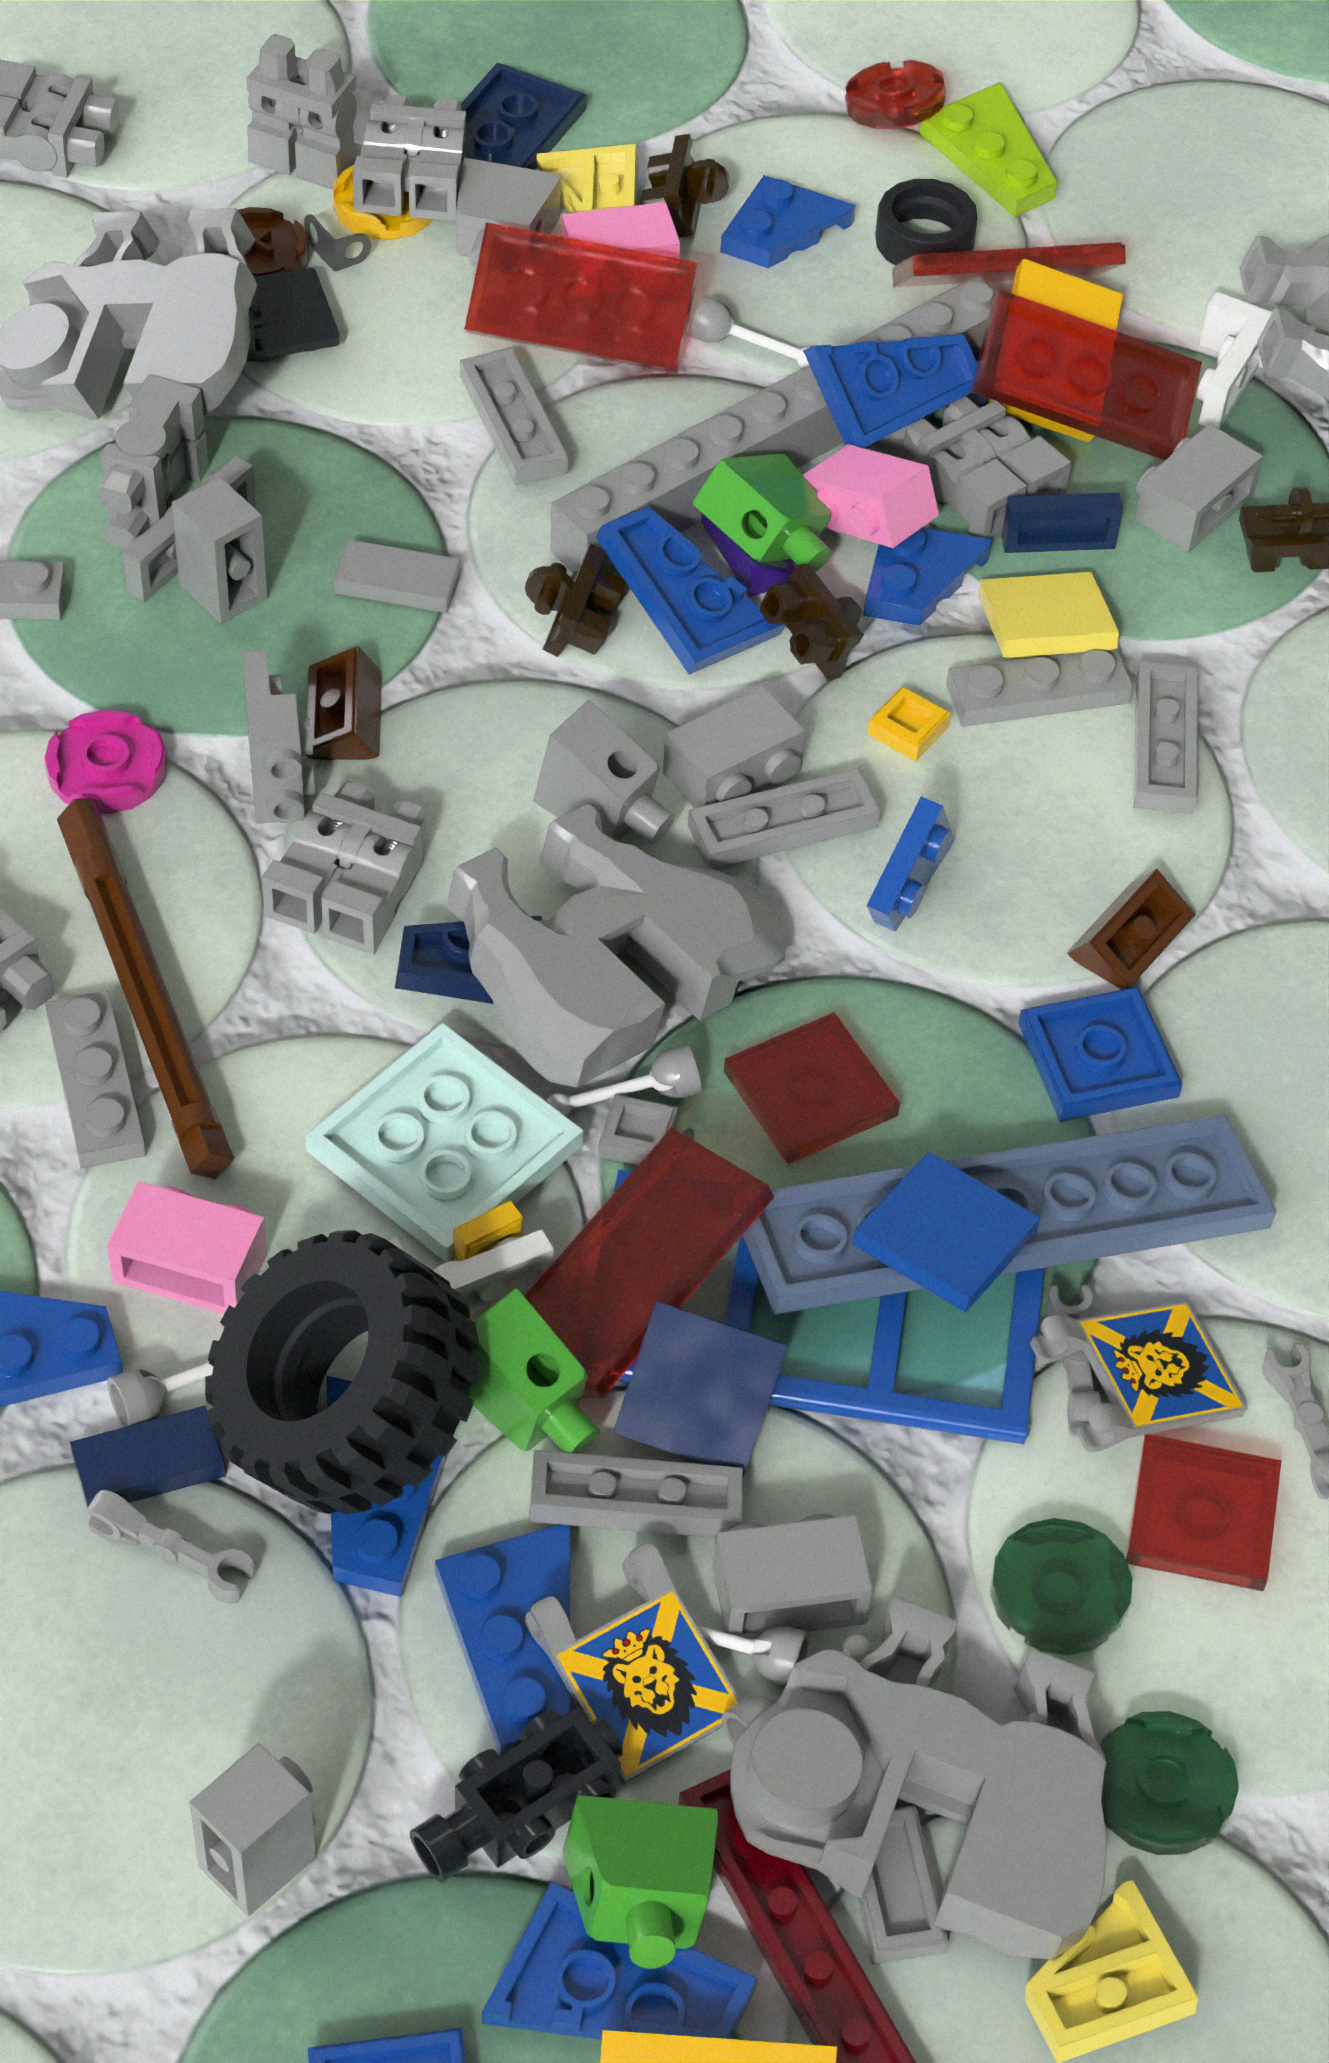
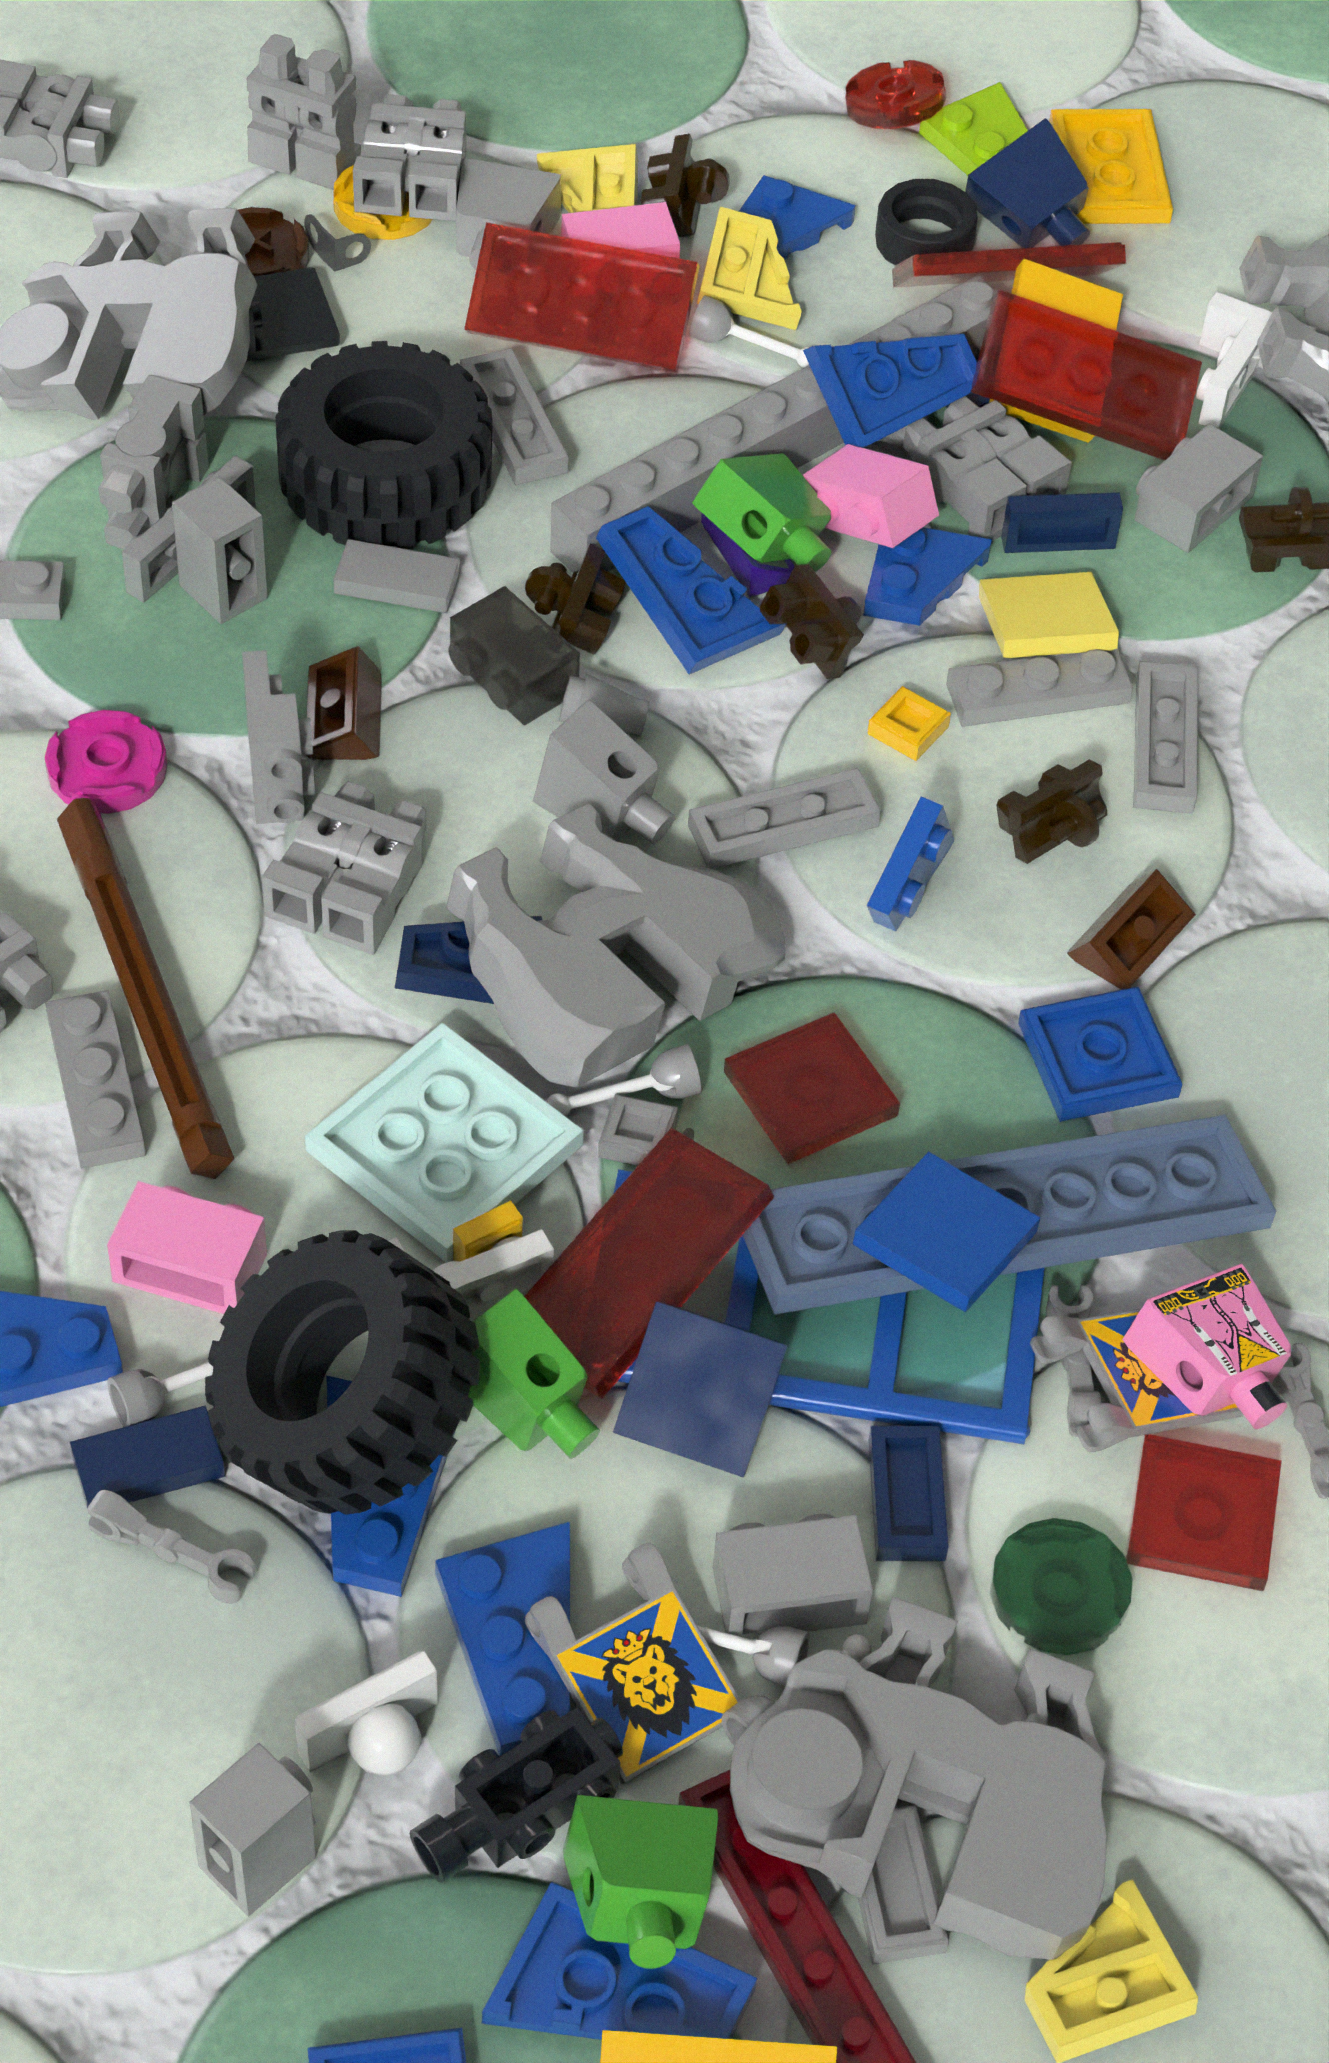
dark blue tile [461,62,587,170] -> none
light grey plate [529,1450,743,1538] -> none
light grey brick [663,686,805,808] -> none
clear green tile [1100,1711,1239,1855] -> none
none -> black tyre [275,341,493,549]
none -> white tile [295,1651,438,1776]
none -> clear smoke brick [448,586,580,726]
none -> light grey cone [559,673,650,736]
none -> light yellow wing [696,207,802,330]
none -> dark blue tile [868,1426,949,1561]
none -> dark blue torso [965,118,1090,253]
none -> dark brown hips [996,759,1108,864]
none -> yellow tile [1049,109,1173,224]
none -> bright pink torso [1122,1264,1291,1429]

